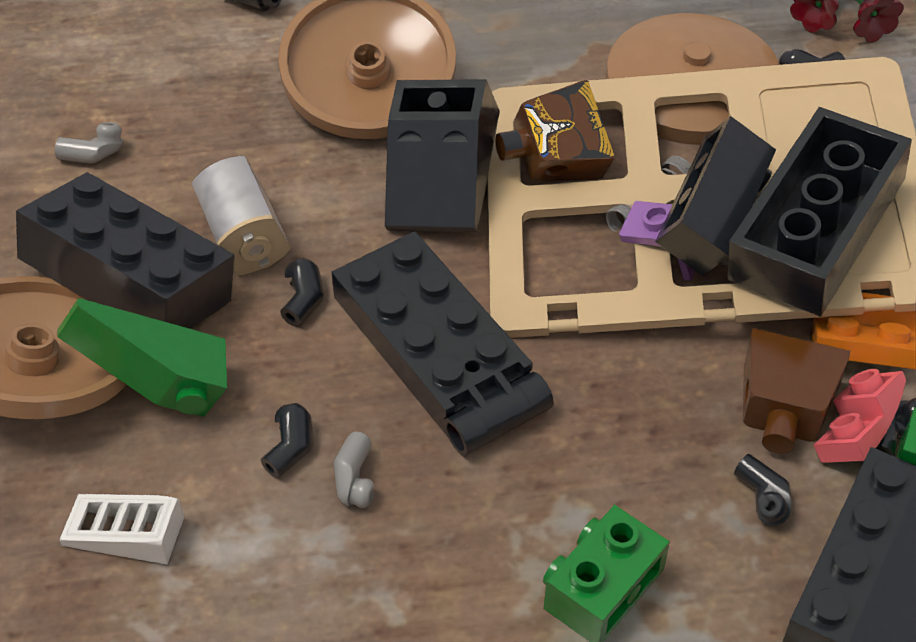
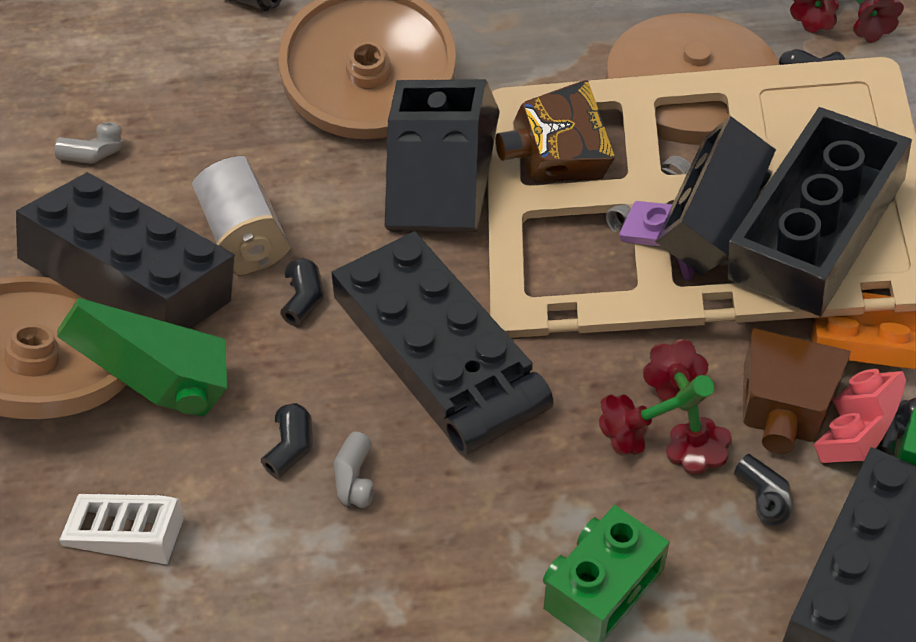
none -> dark red plant [599,339,732,475]

